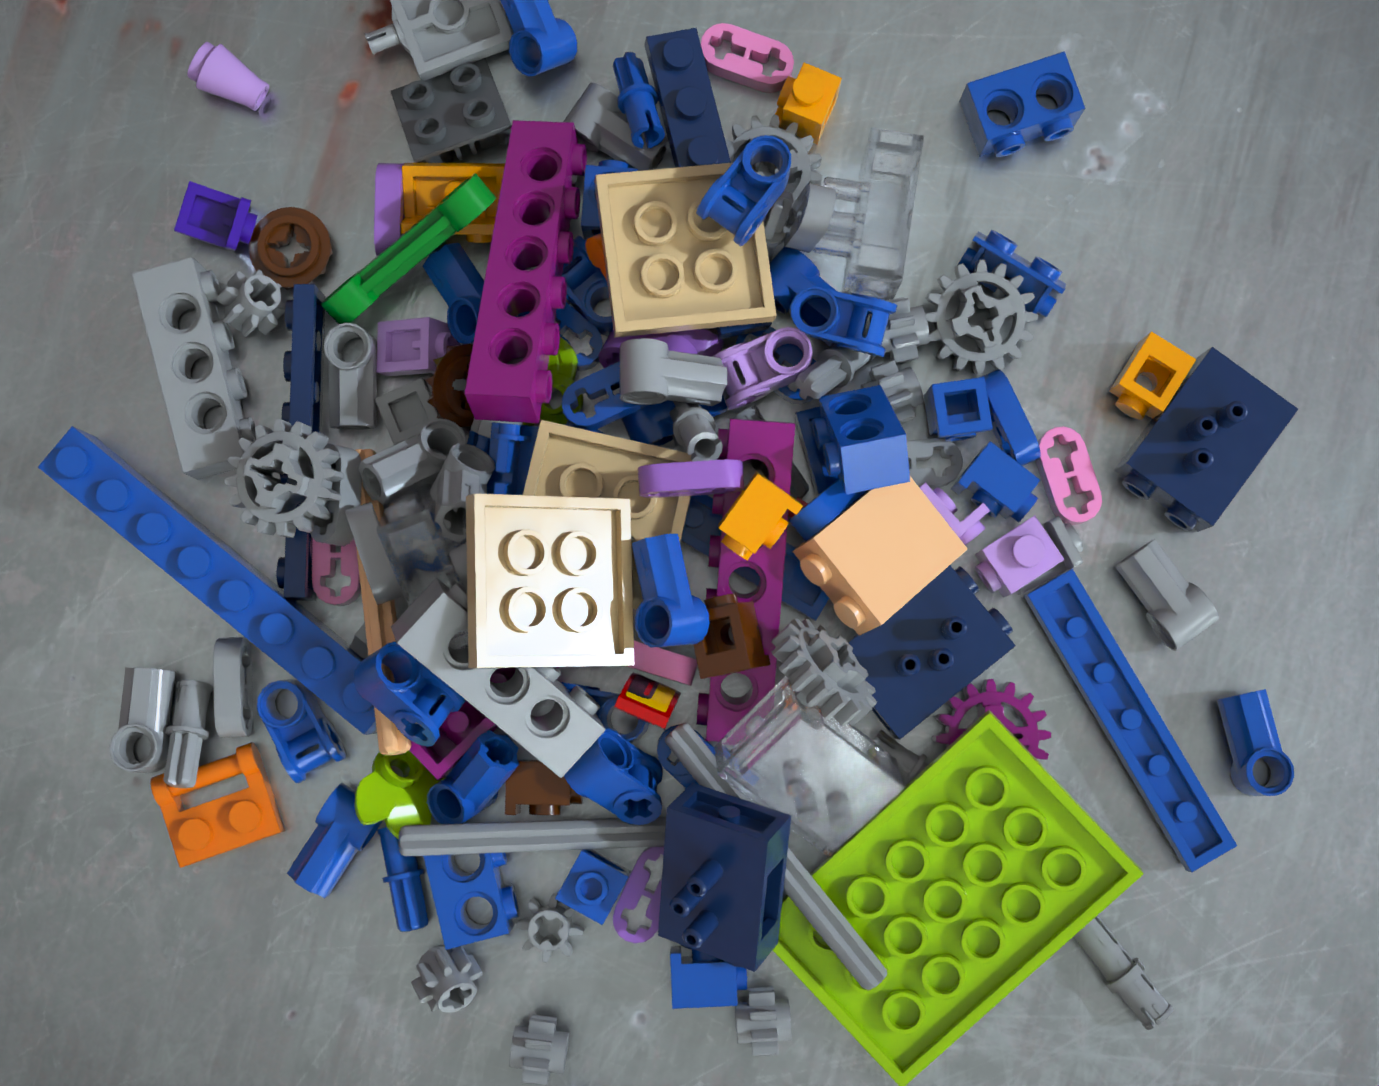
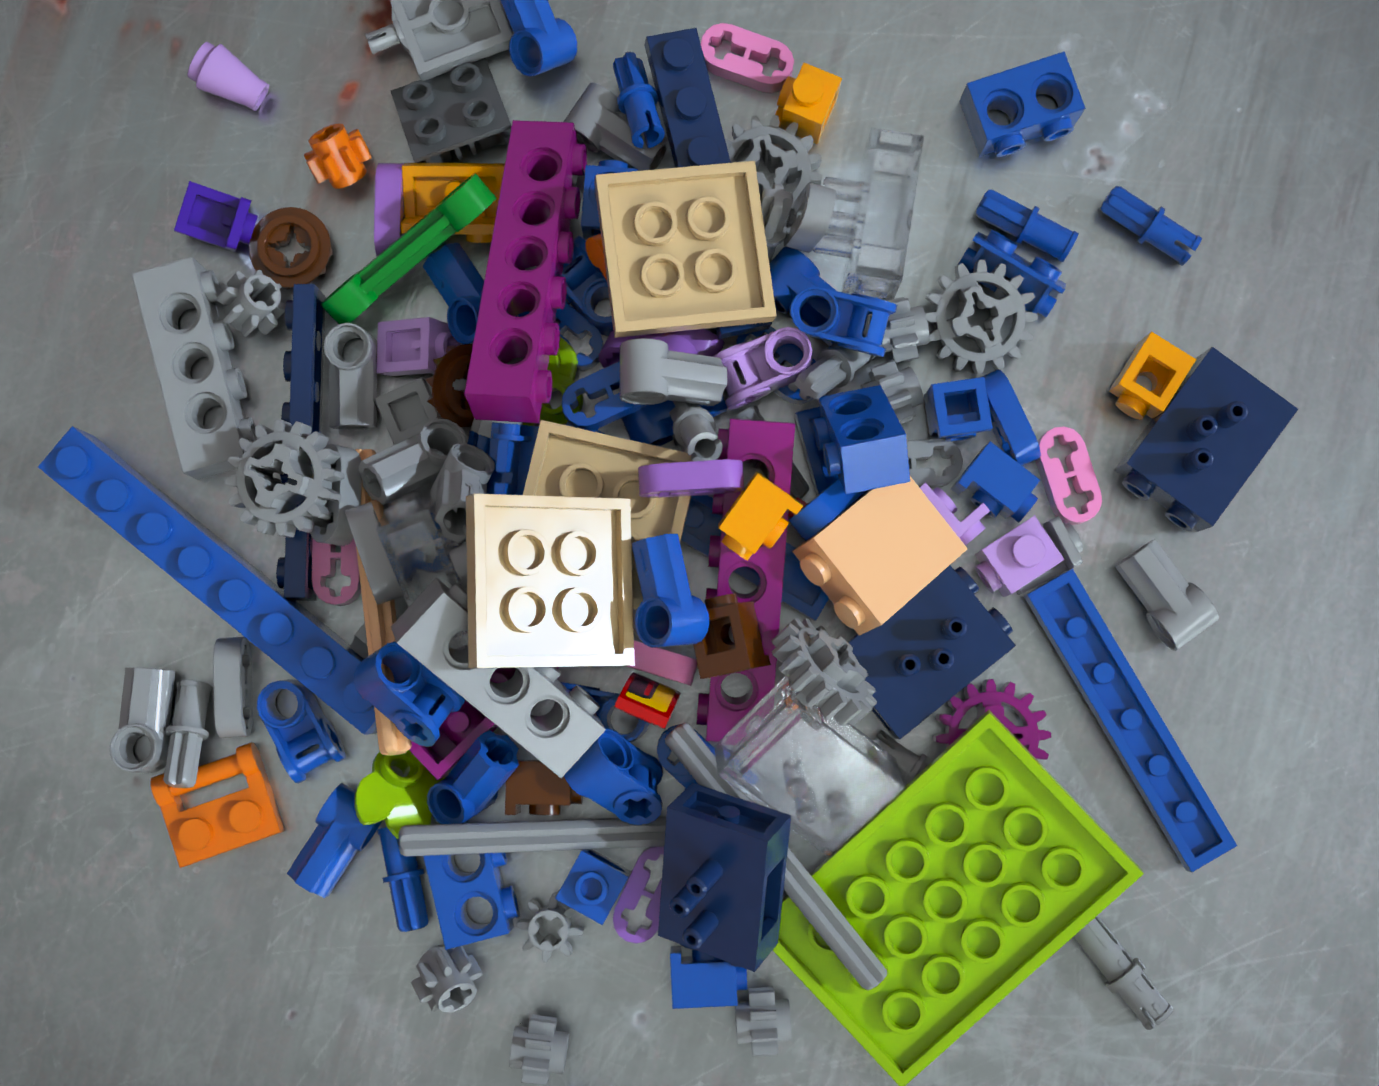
blue piece [696,135,791,247] -> none
blue piece [1217,689,1294,796] -> none
none -> orange gear [304,123,372,189]
none -> blue axle [976,190,1079,262]
none -> blue axle [1100,186,1202,266]

